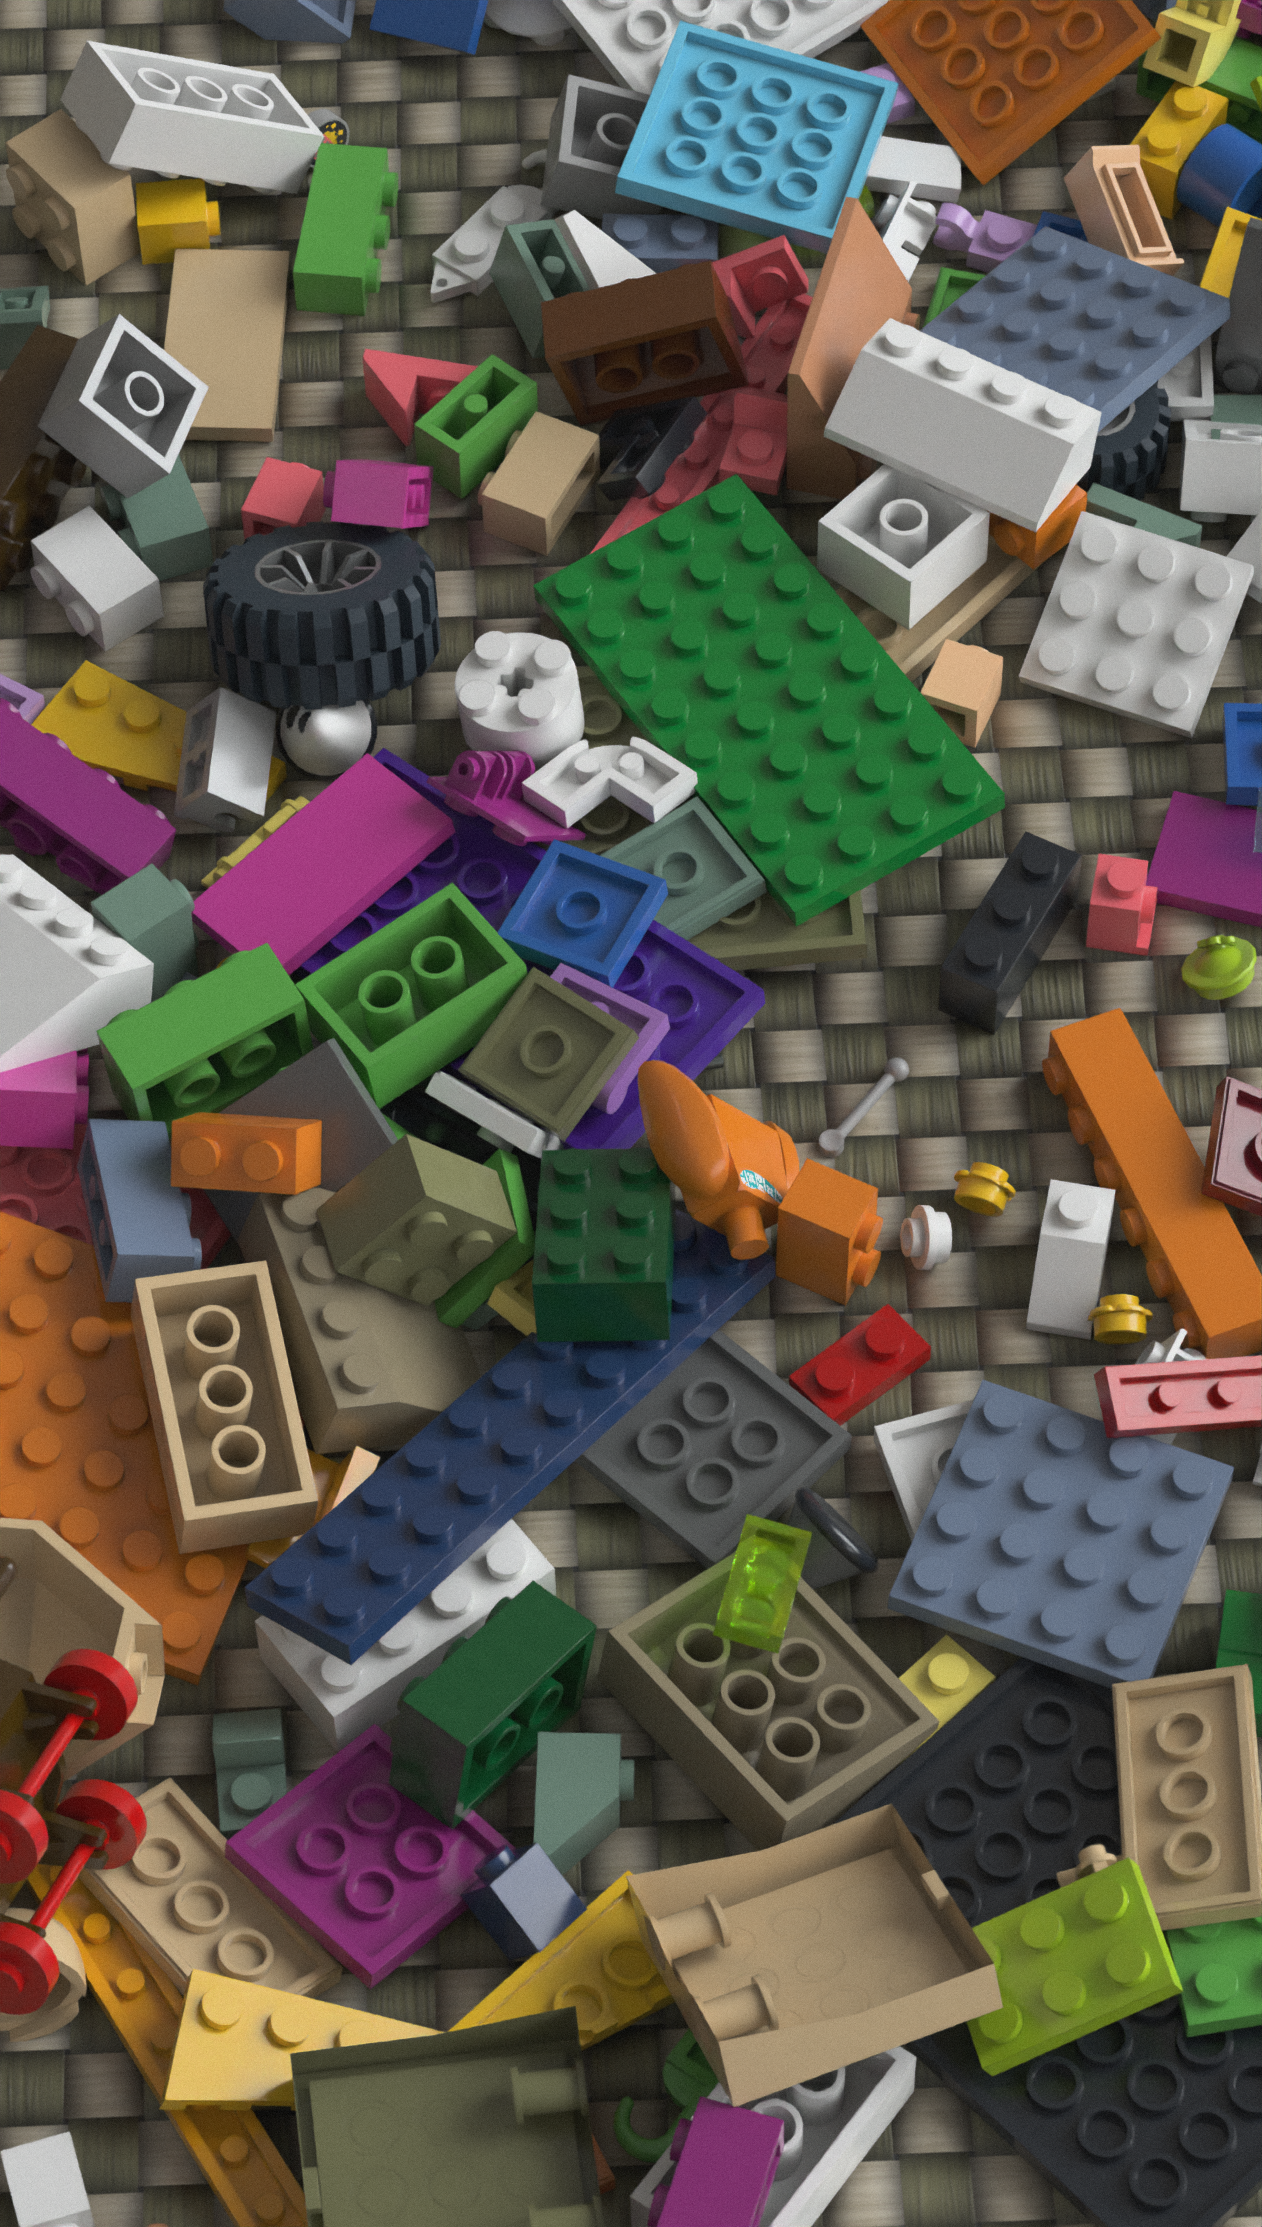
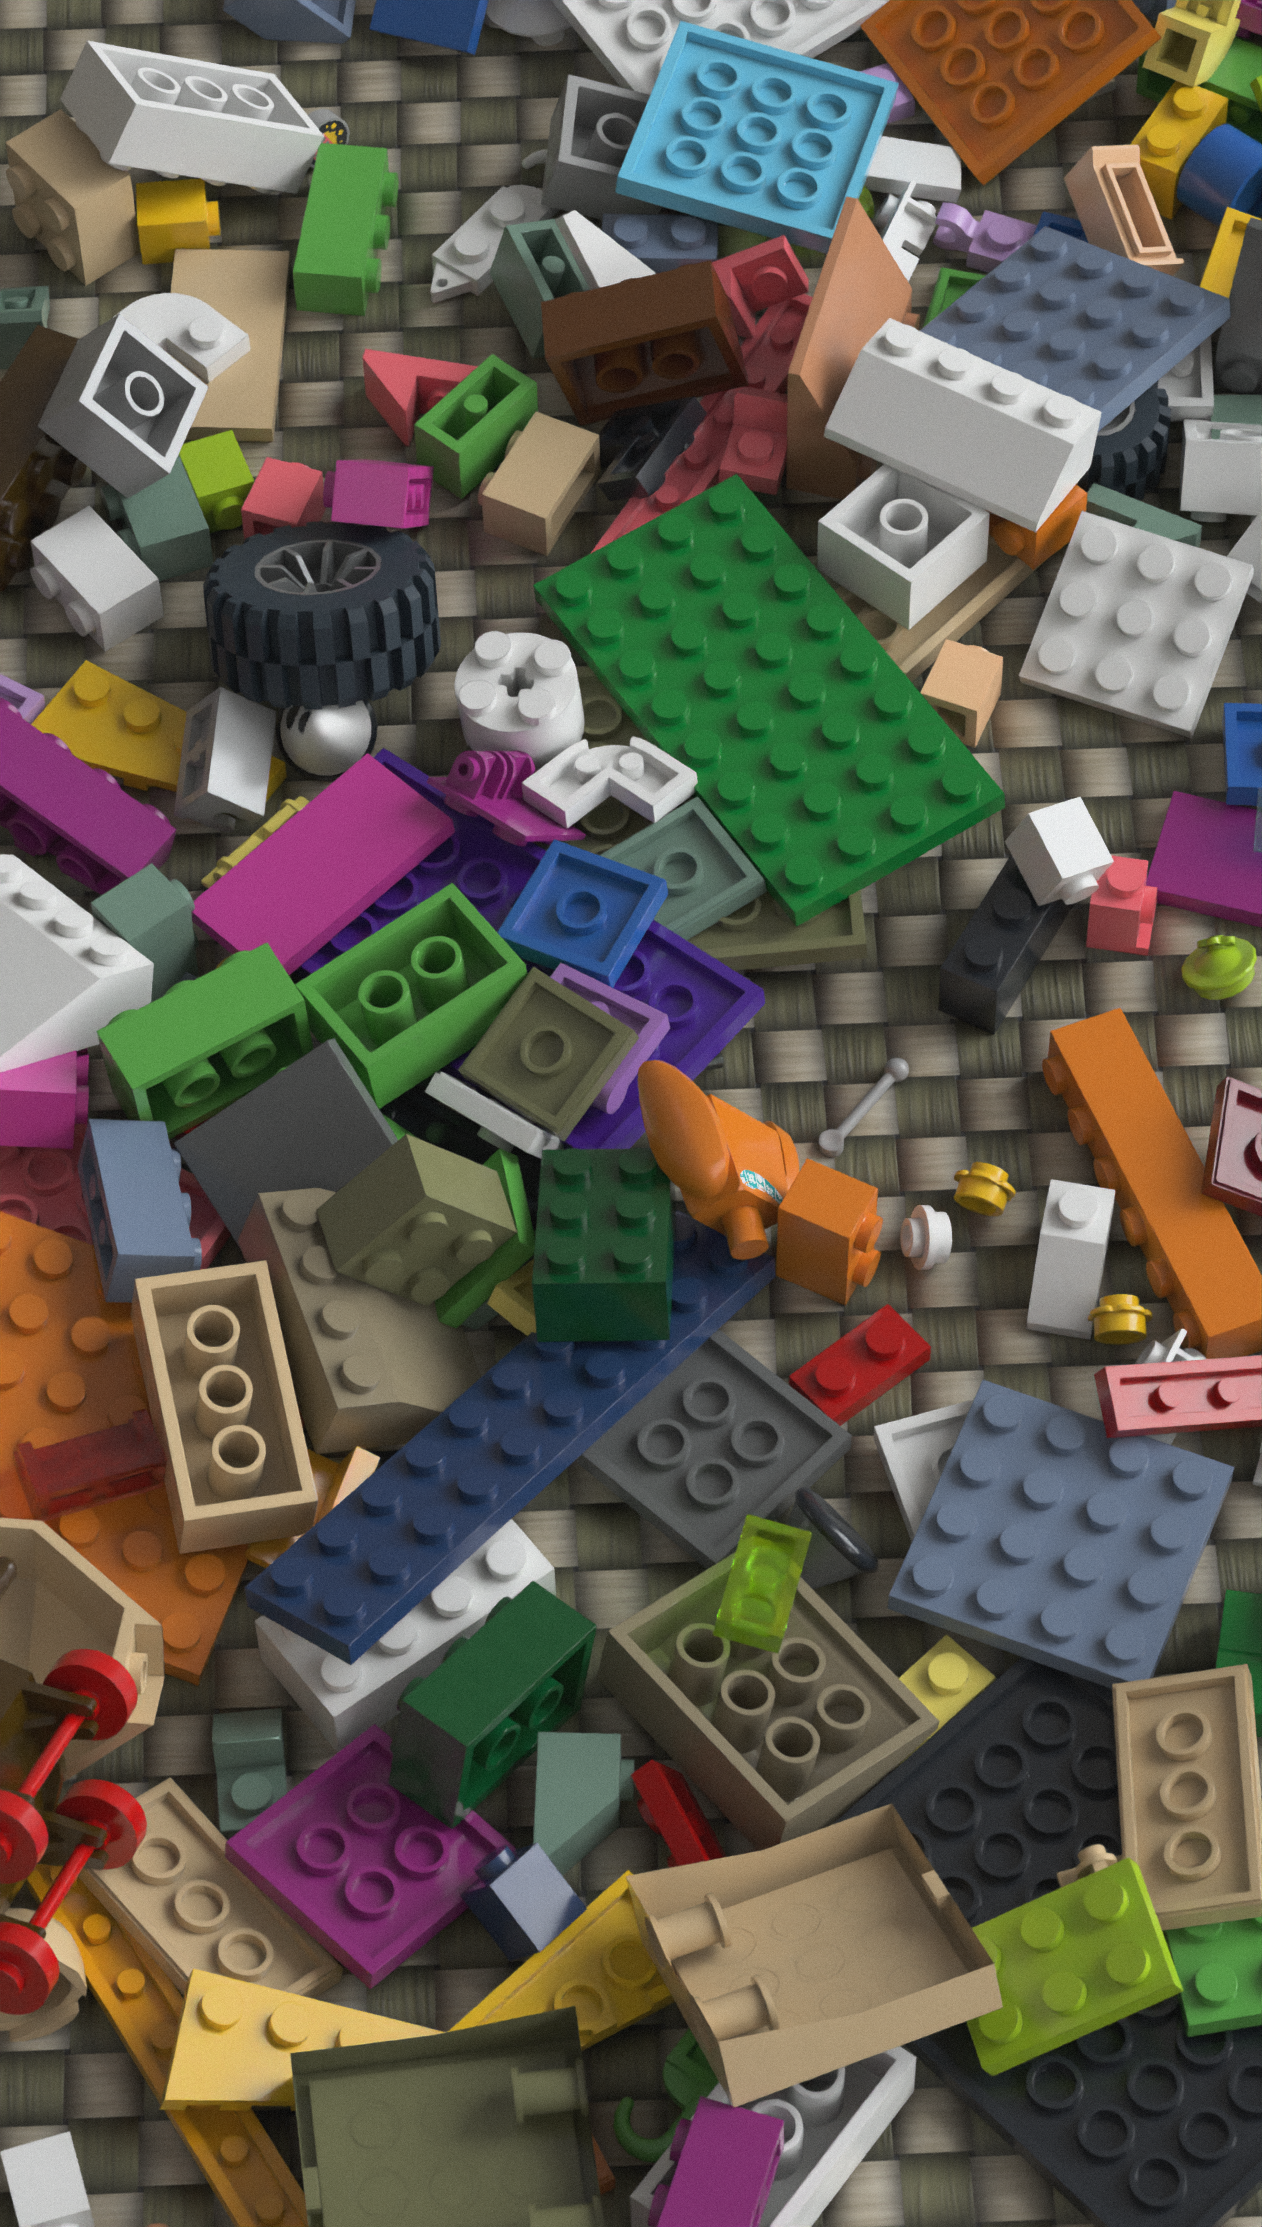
orange brick [171,1112,322,1195] -> none
none -> clear red hinge [12,1408,167,1522]
none -> white plate [111,293,250,383]
none -> lime brick [179,430,254,533]
none -> red plate [631,1760,727,1868]
none -> white brick [1005,797,1114,906]

